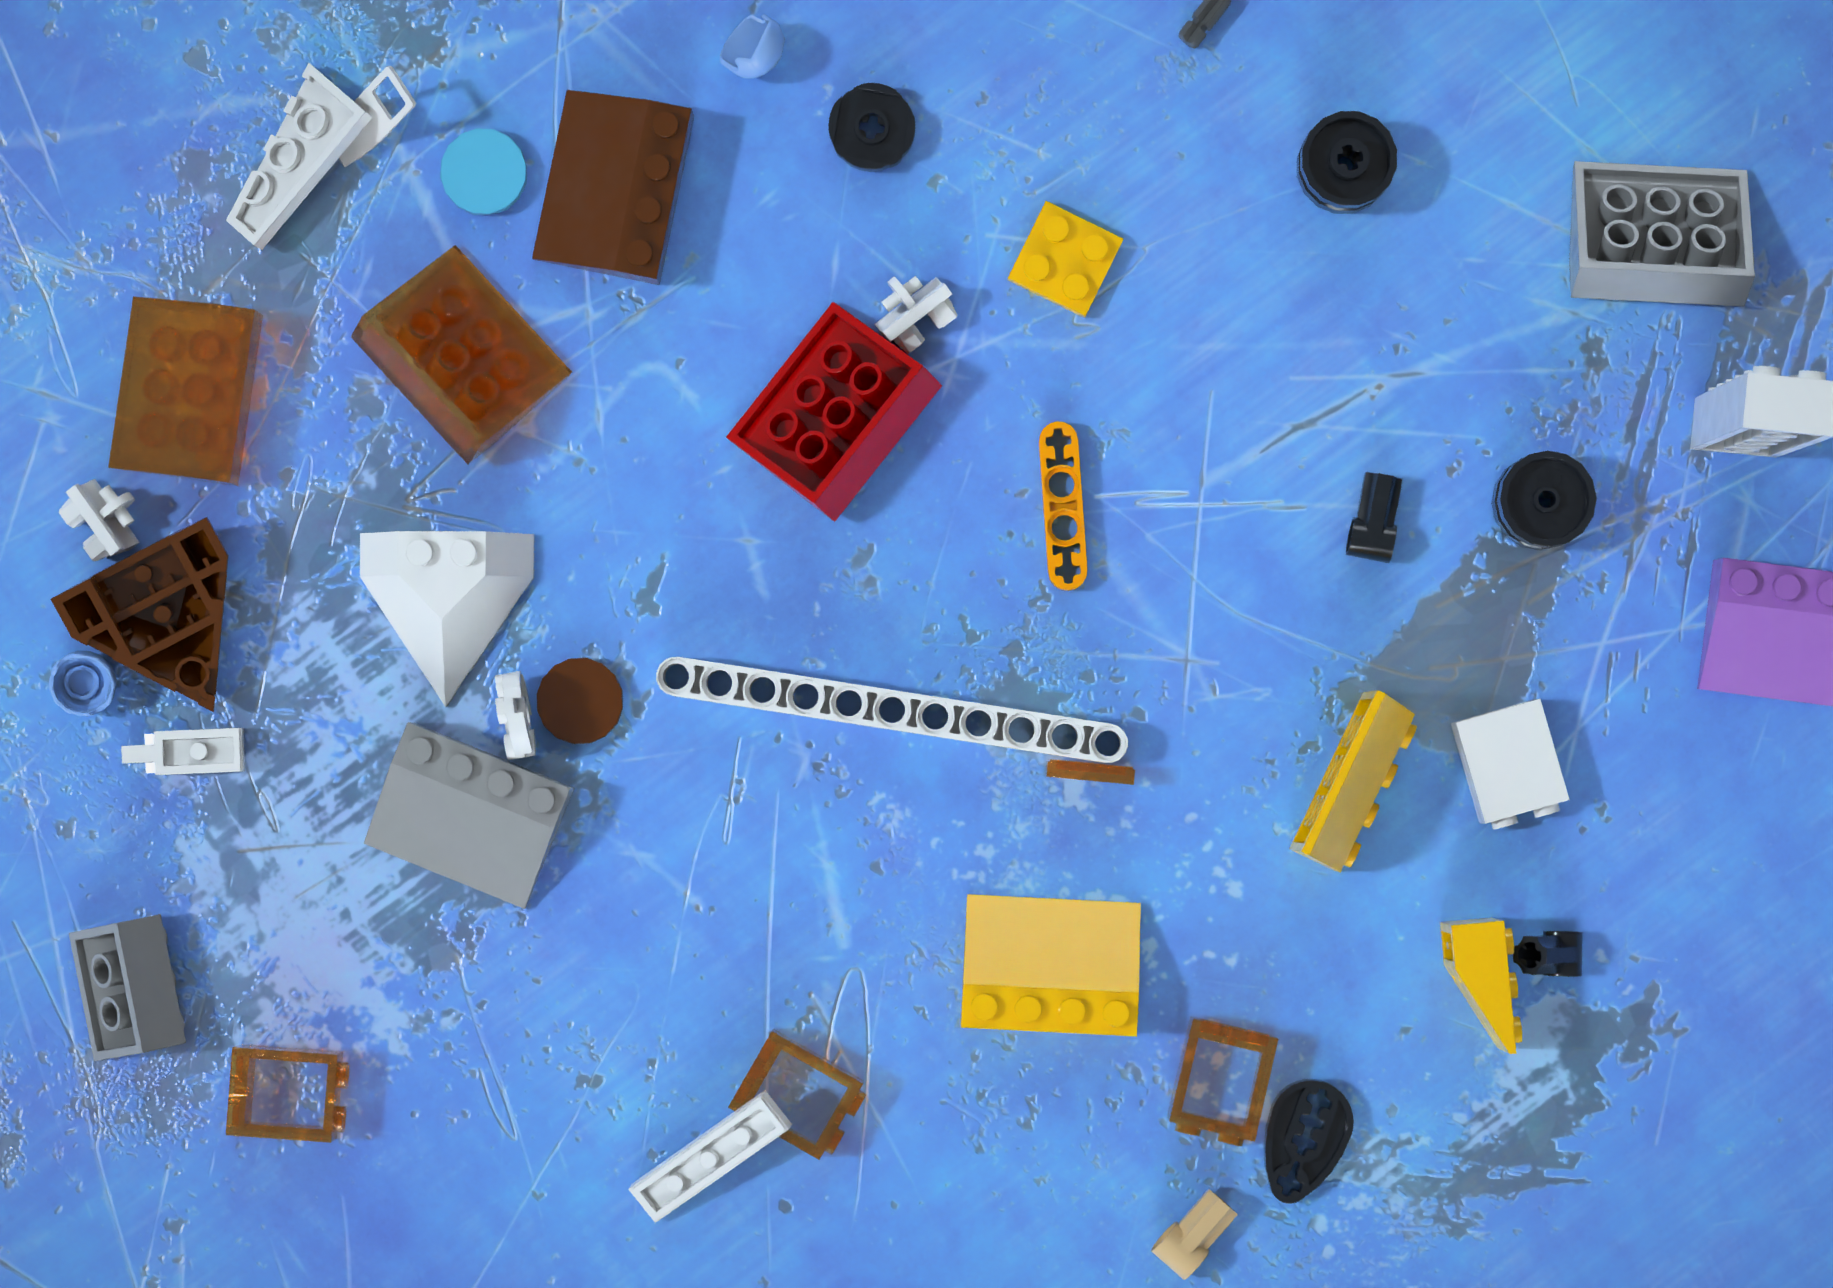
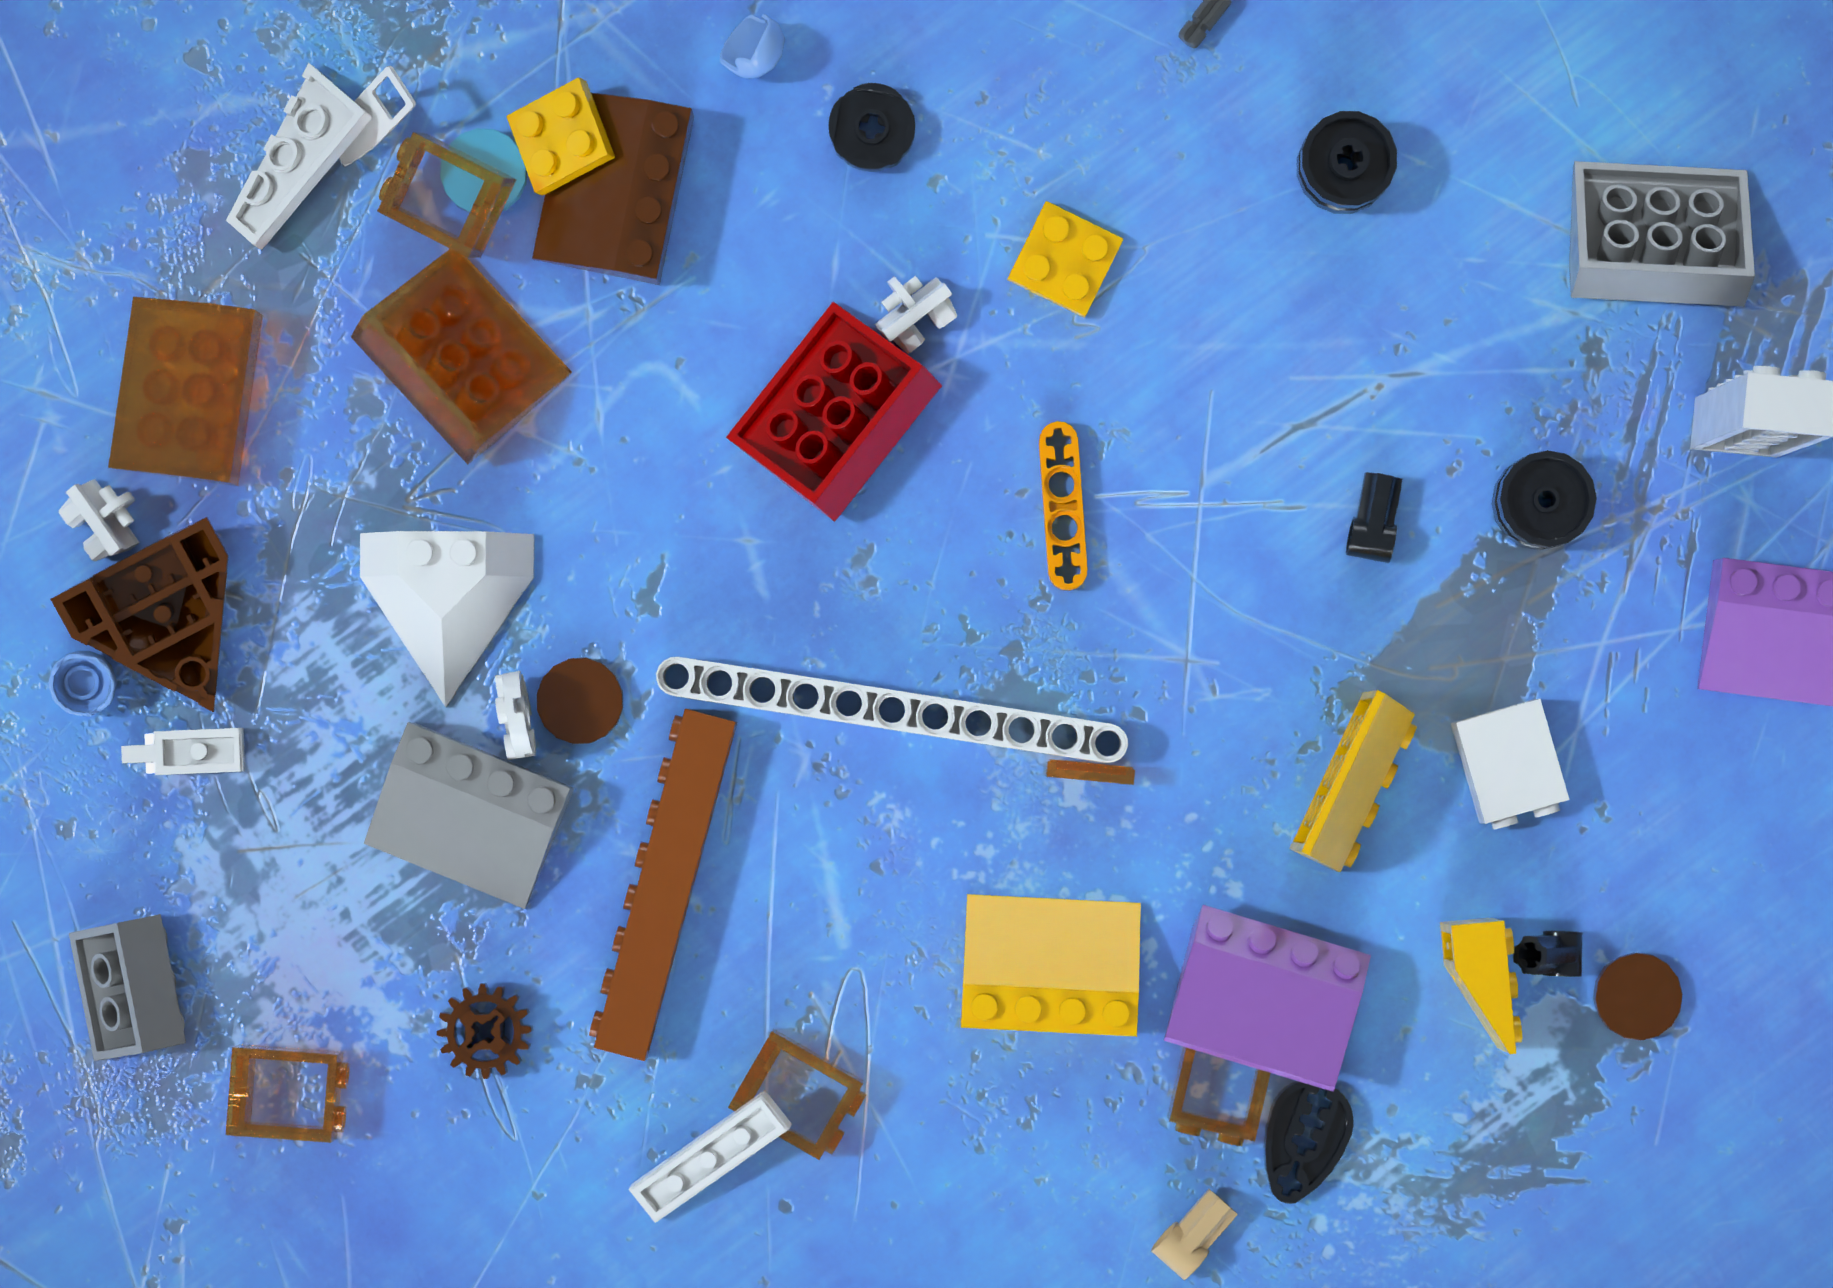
none -> clear orange window [377,132,517,258]
none -> reddish brown gear [437,983,533,1079]
none -> yellow plate [506,77,615,196]
none -> dark orange brick [589,709,738,1061]
none -> medium lavender slope [1164,905,1371,1092]
none -> reddish brown tile [1593,952,1683,1040]

